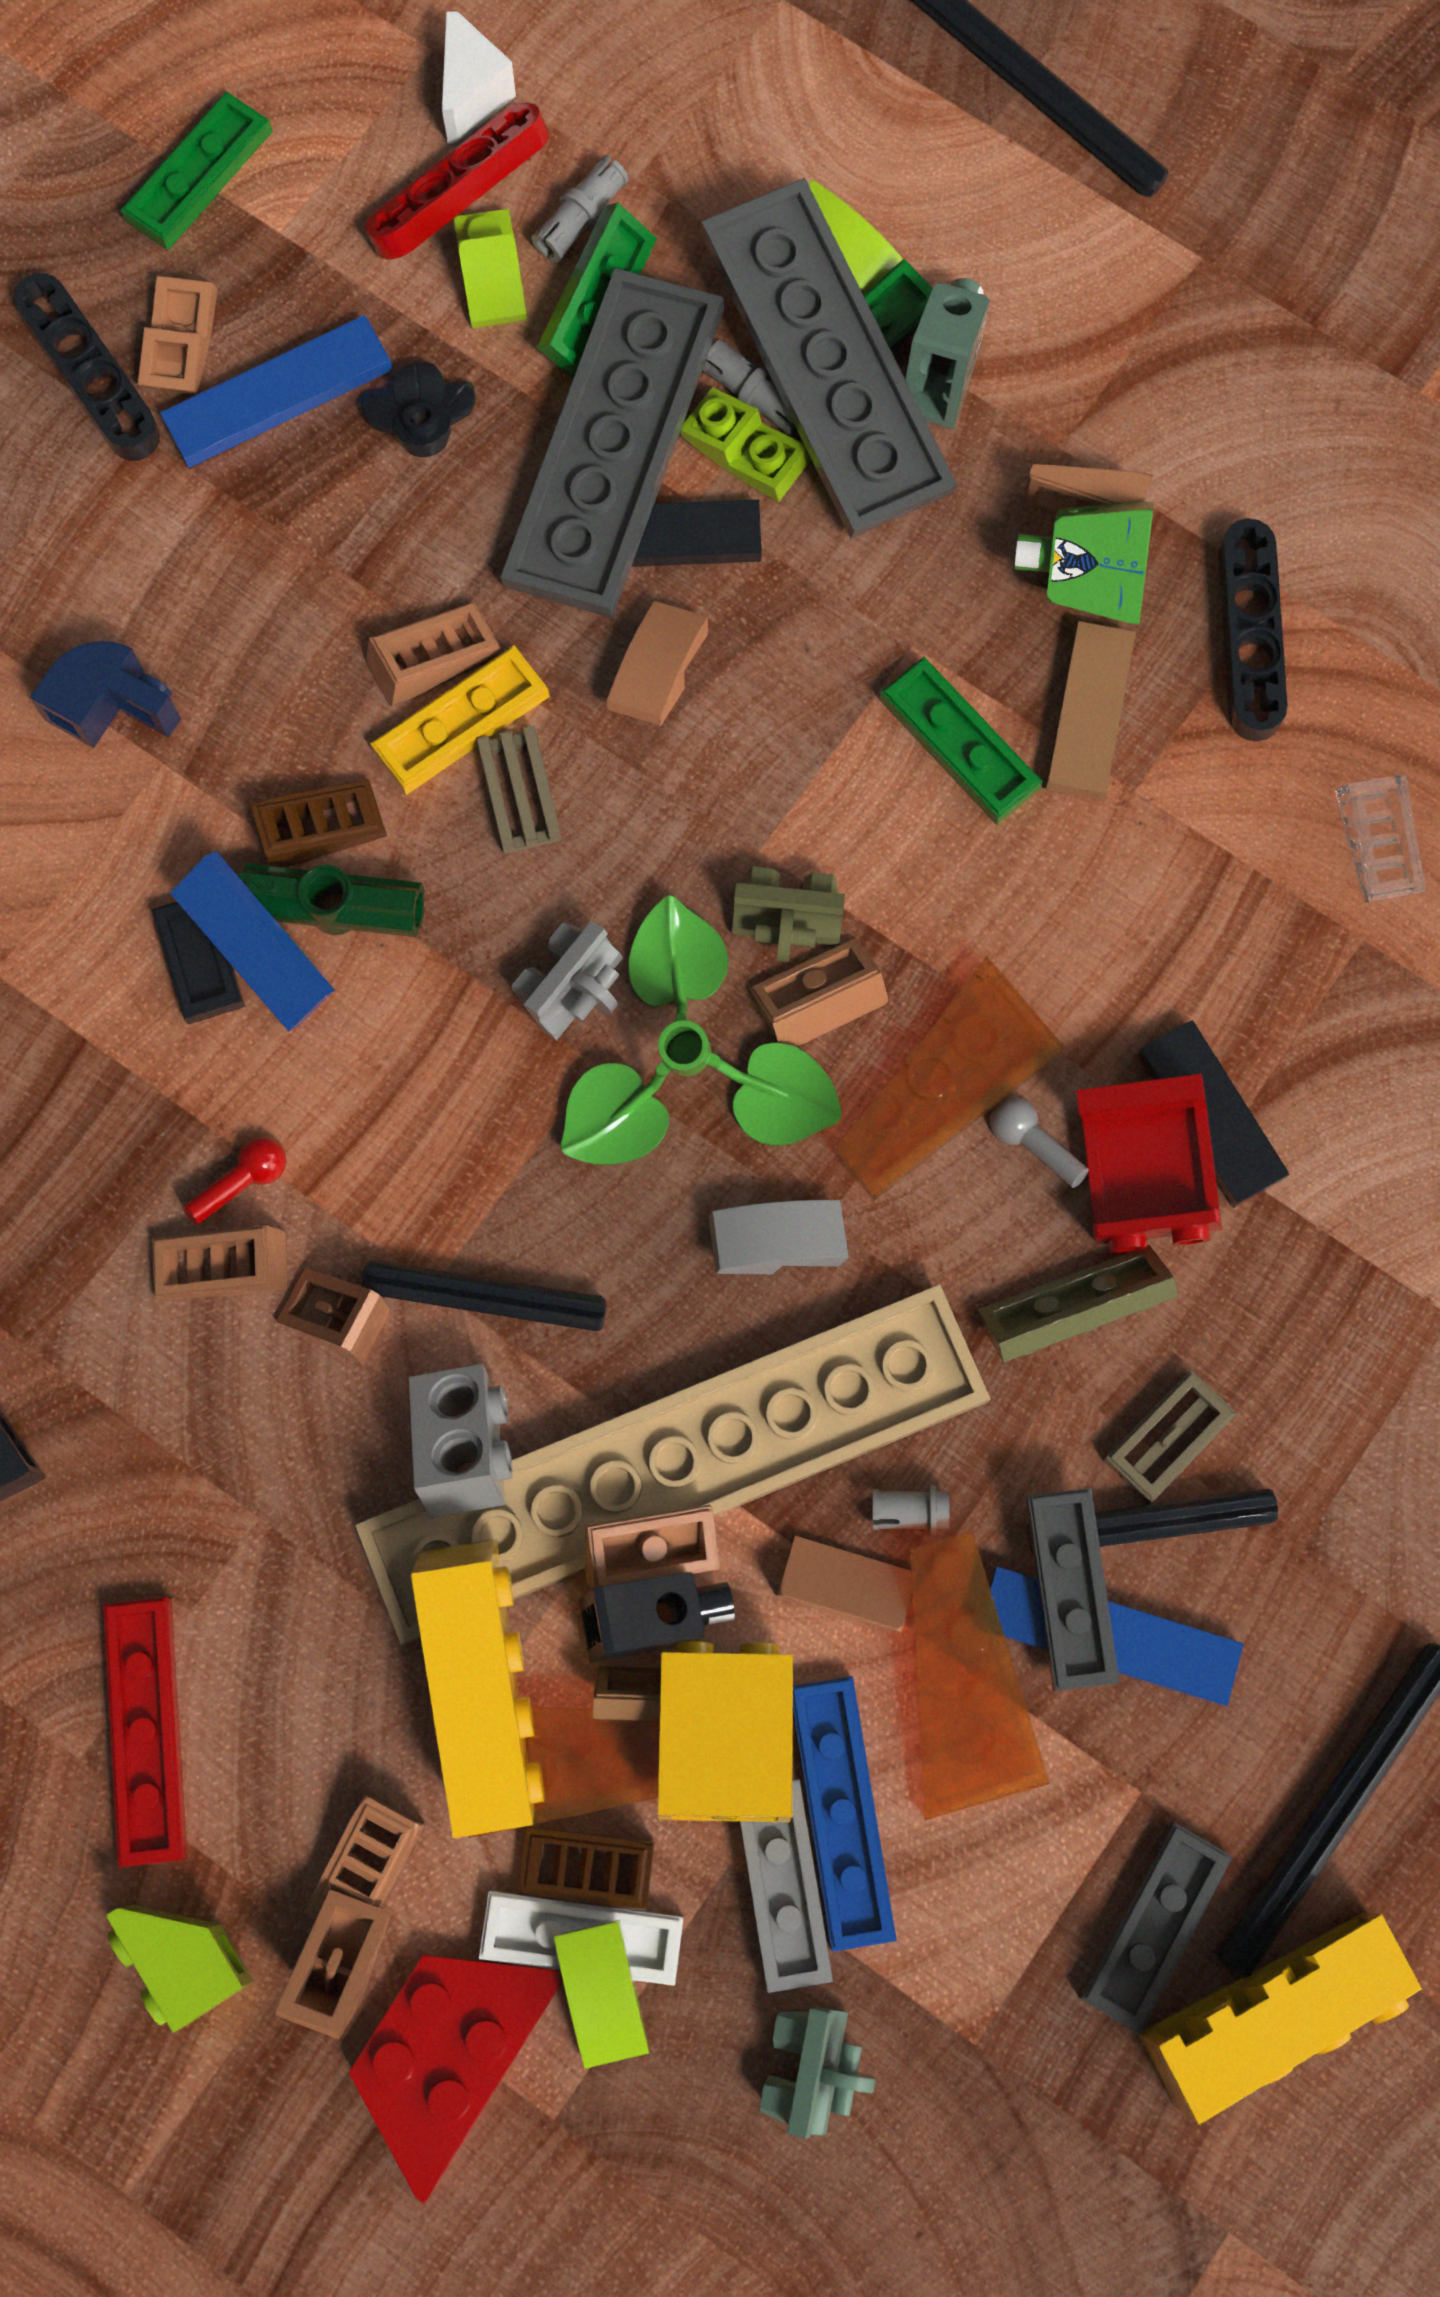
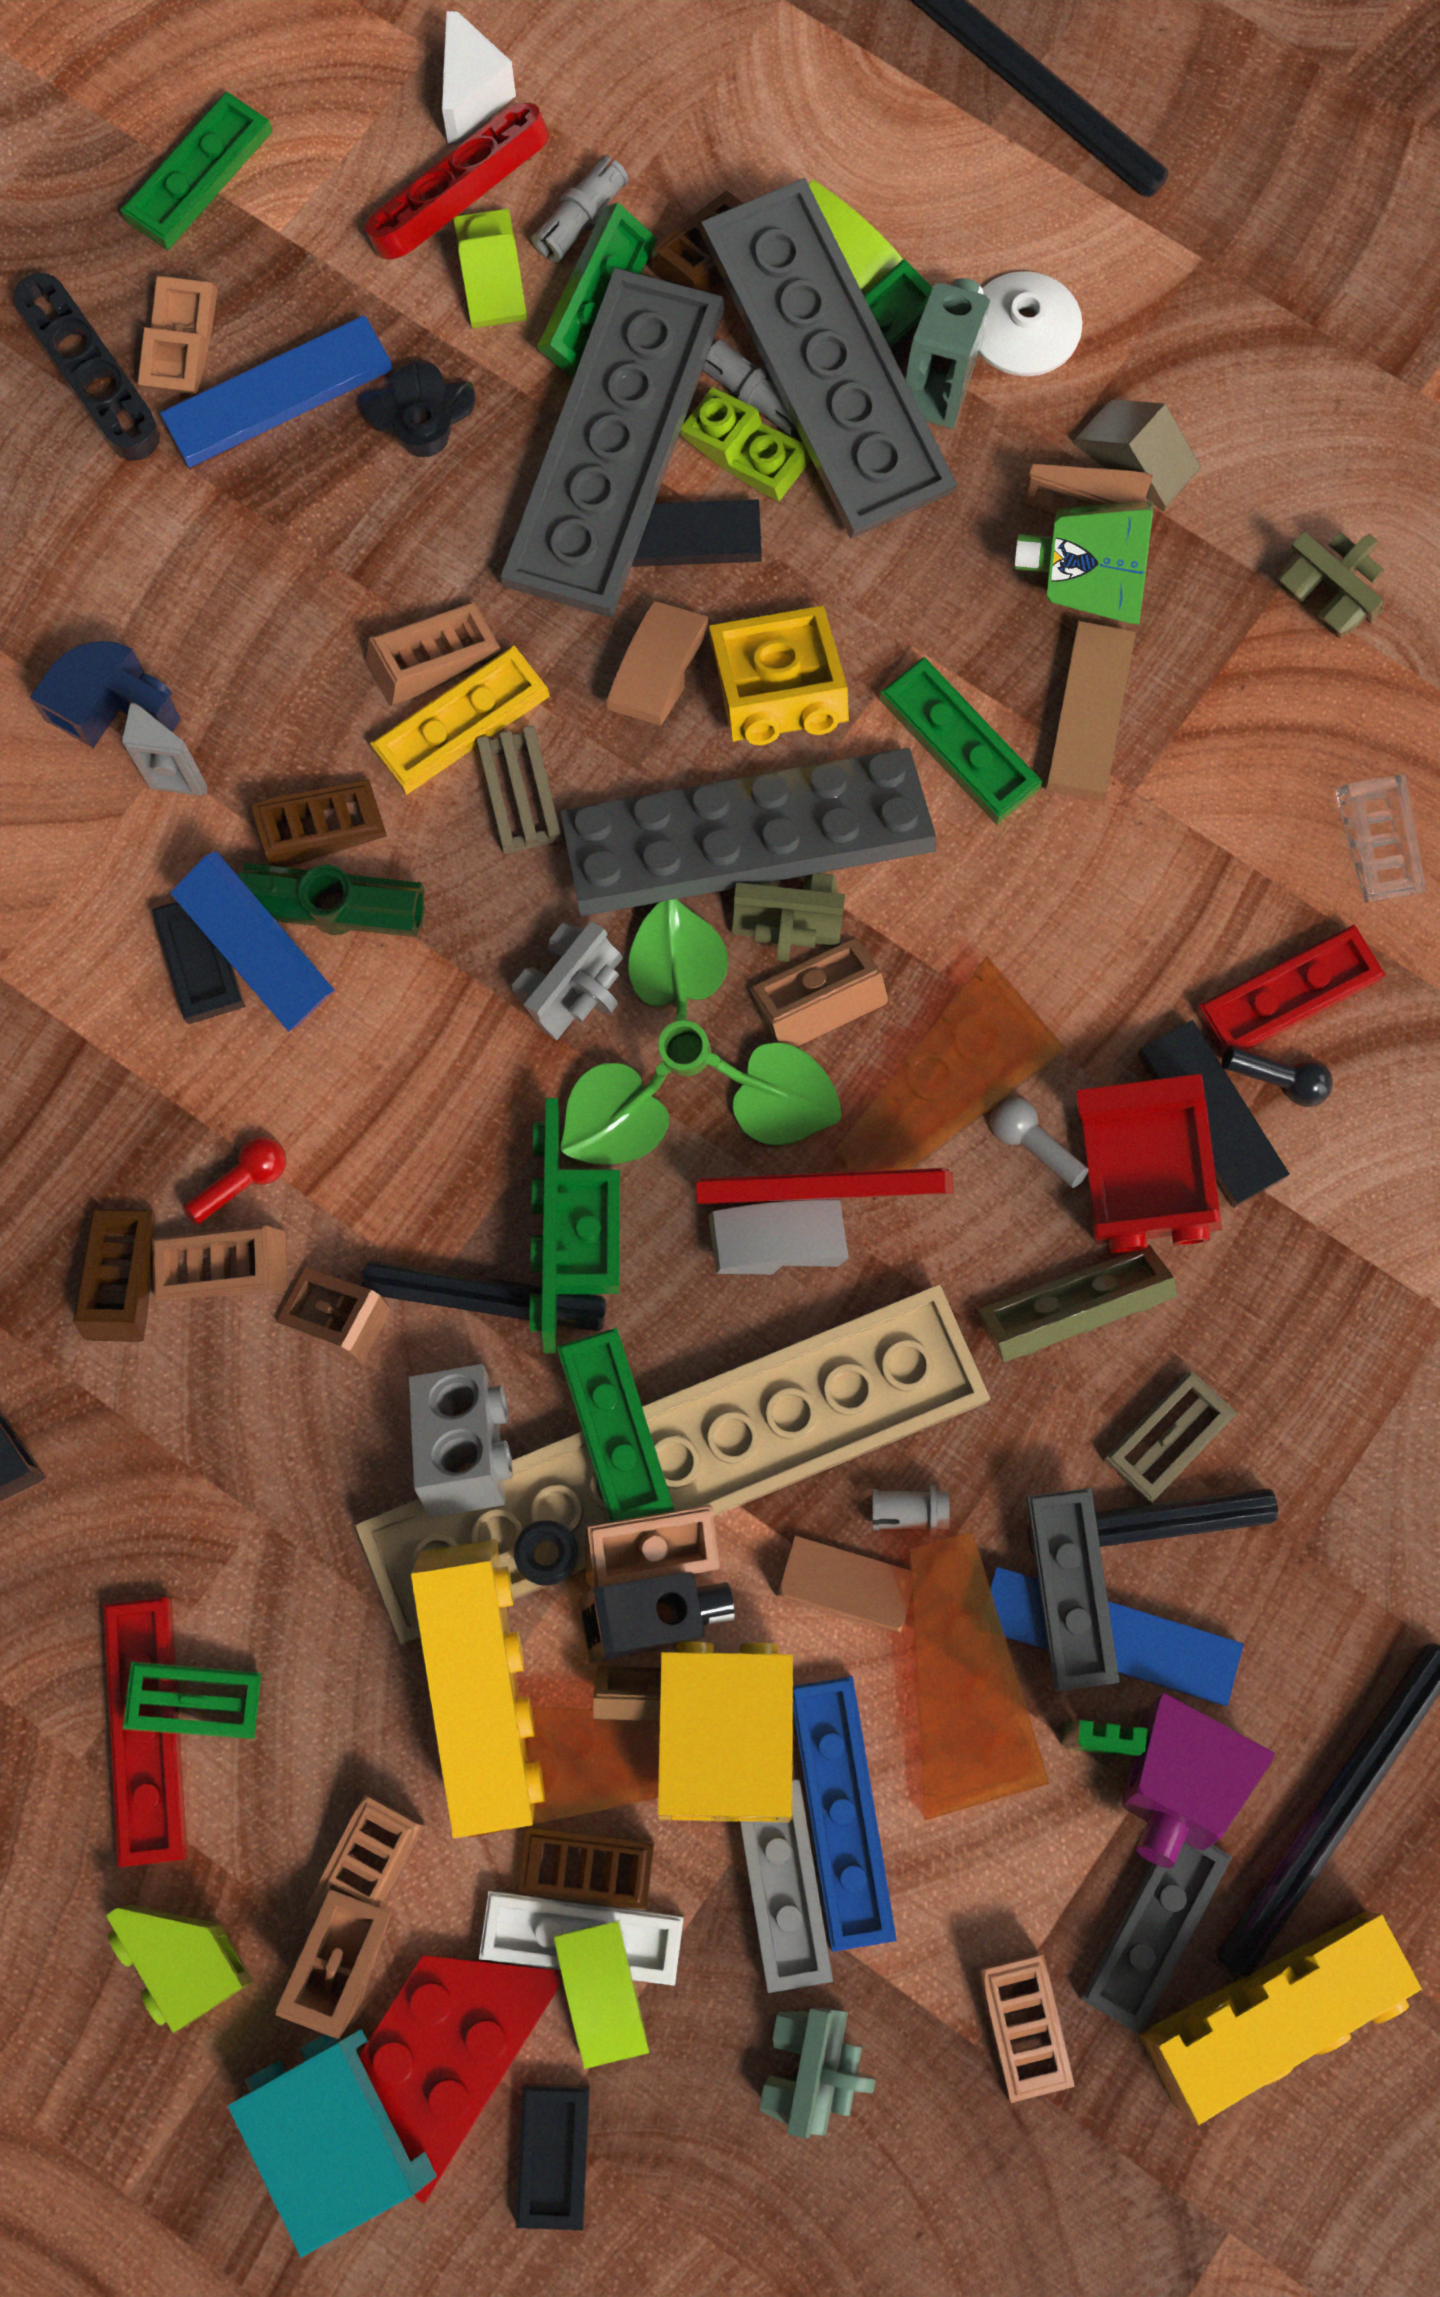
black beam [1219,518,1288,742] -> none
none -> reddish brown slope [73,1209,155,1342]
none -> green tile [121,1662,262,1740]
none -> light grey slope [122,703,208,796]
none -> teal panel [228,2029,437,2258]
none -> black plate [514,1520,579,1586]
none -> black tile [516,2083,590,2231]
none -> green bracket [530,1098,620,1353]
none -> green tile [556,1327,674,1521]
none -> dark grey plate [560,747,936,917]
none -> reddish brown slope [652,190,744,292]
none -> red tile [696,1168,954,1204]
none -> yellow plate [709,605,849,746]
none -> nougat slope [976,1951,1075,2103]
none -> white dish [979,271,1082,377]
none -> green tile [1061,1720,1147,1756]
none -> dark tan slope [1074,399,1201,512]
none -> magenta torso [1122,1692,1275,1868]
none -> red tile [1195,924,1386,1057]
none -> black bar [1222,1045,1333,1107]
none -> olive hips [1278,531,1385,638]

